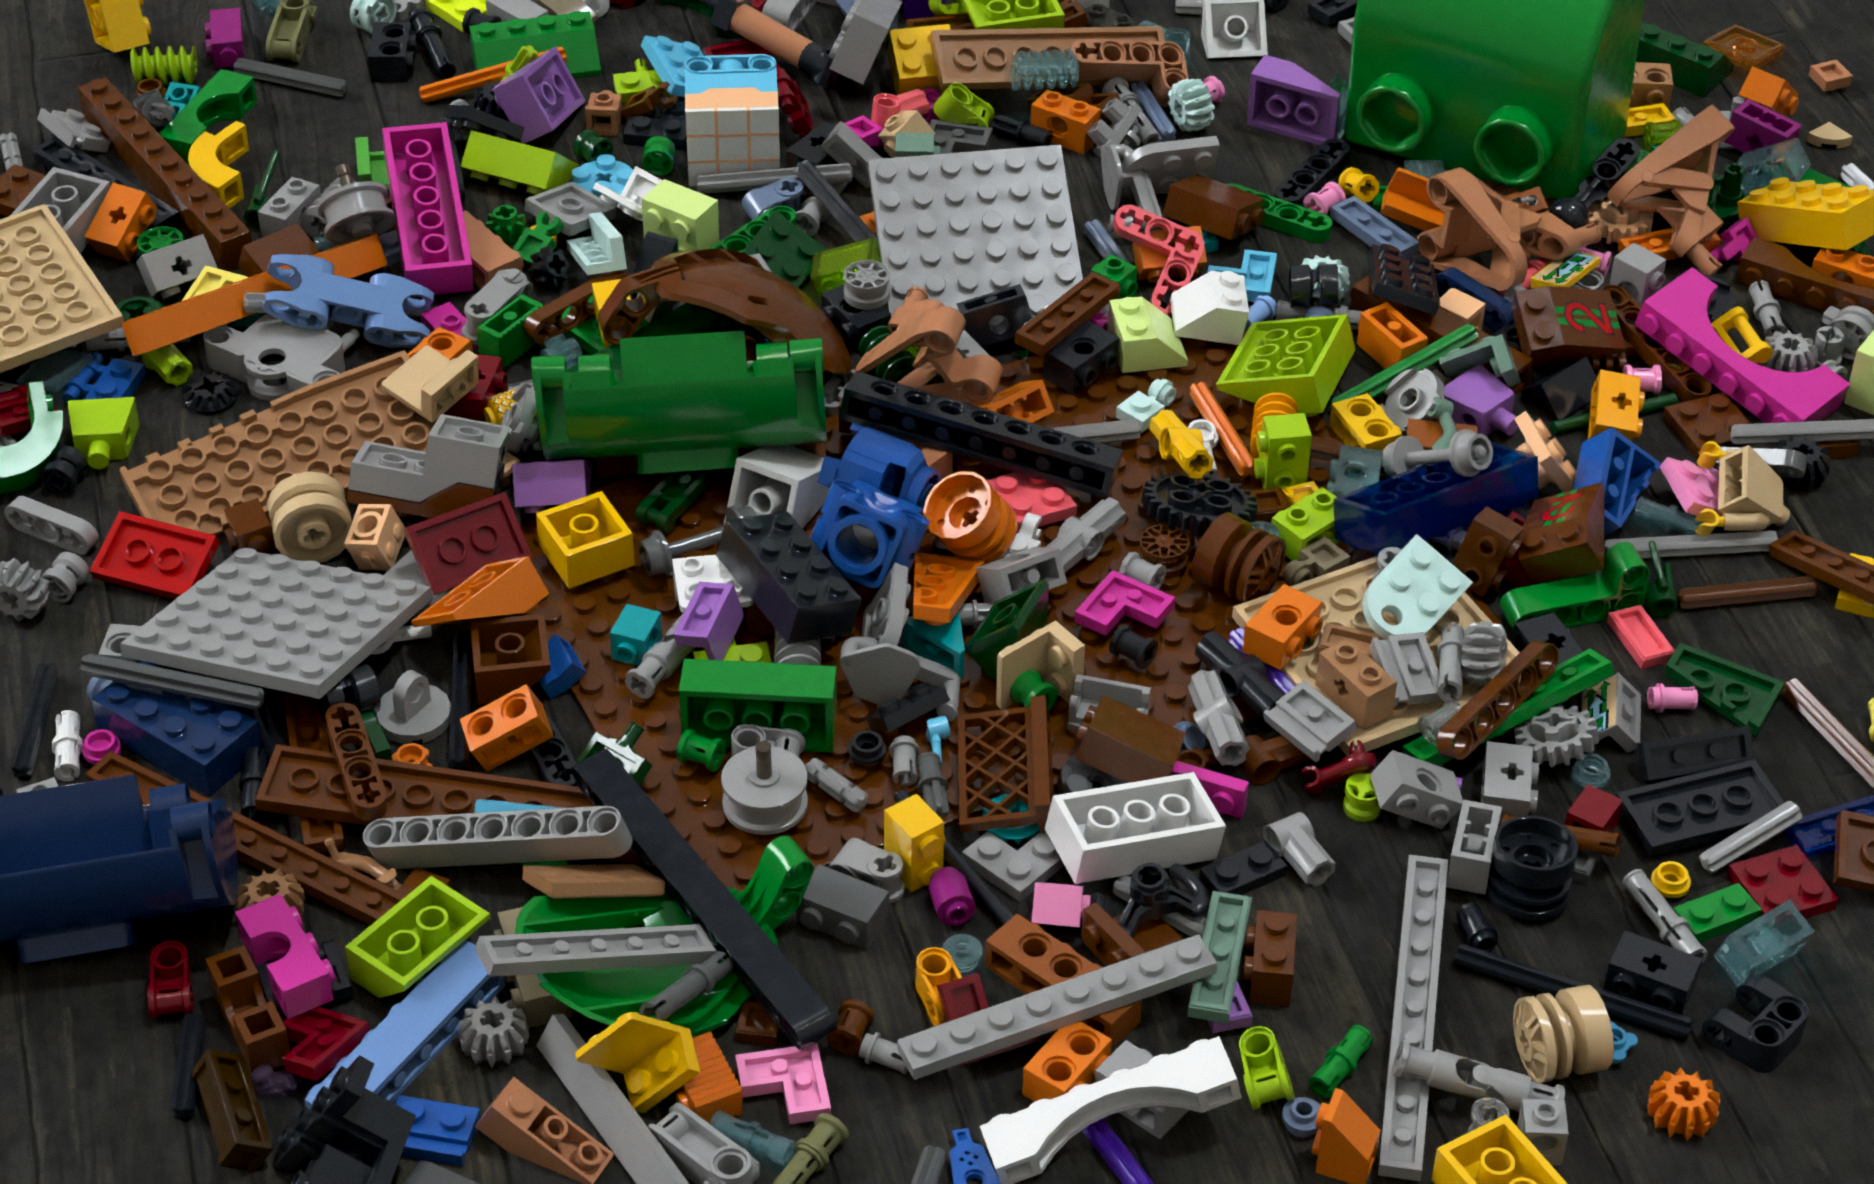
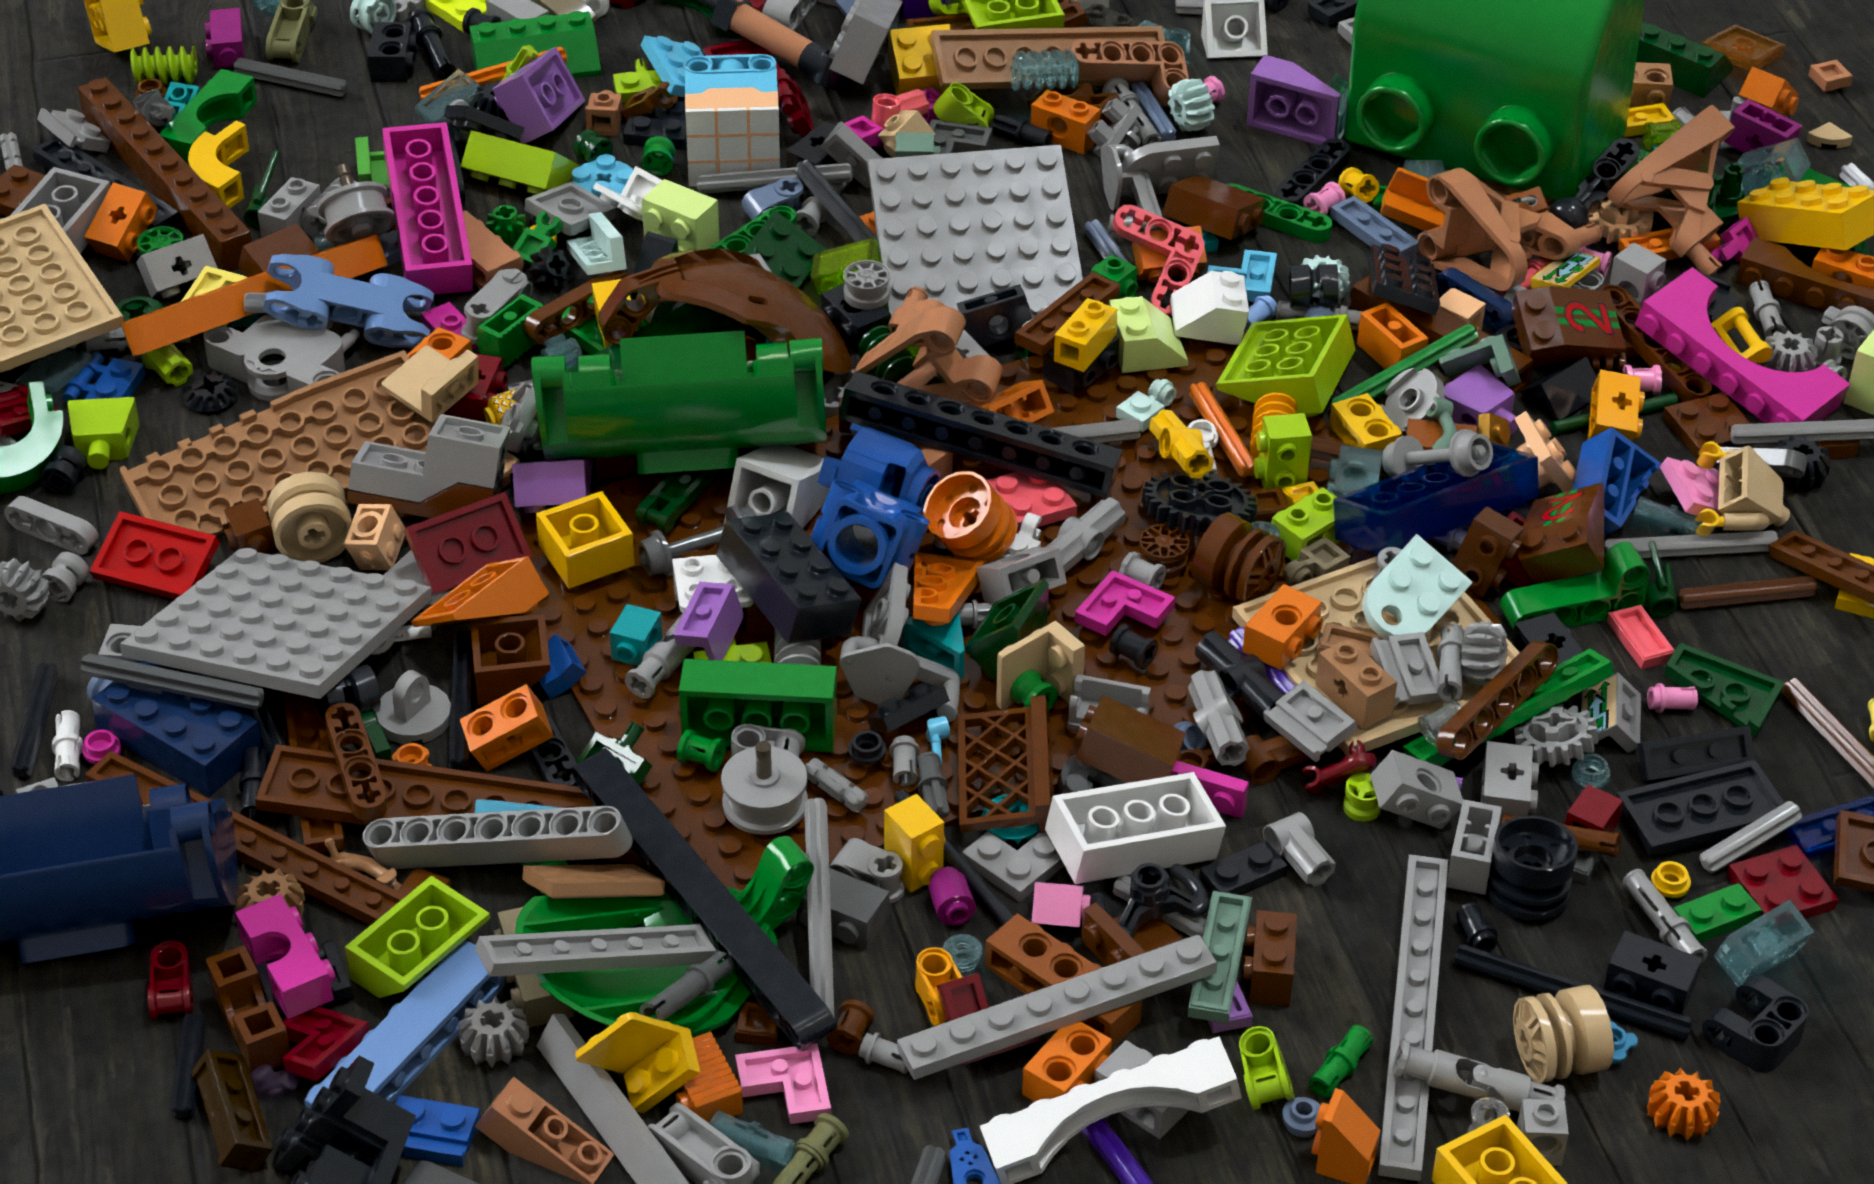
none -> clear light blue tile [415,69,480,124]
none -> light grey axle [804,798,834,1017]
none -> yellow brick [1054,298,1118,372]
none -> pearl gold plate [1478,413,1510,455]

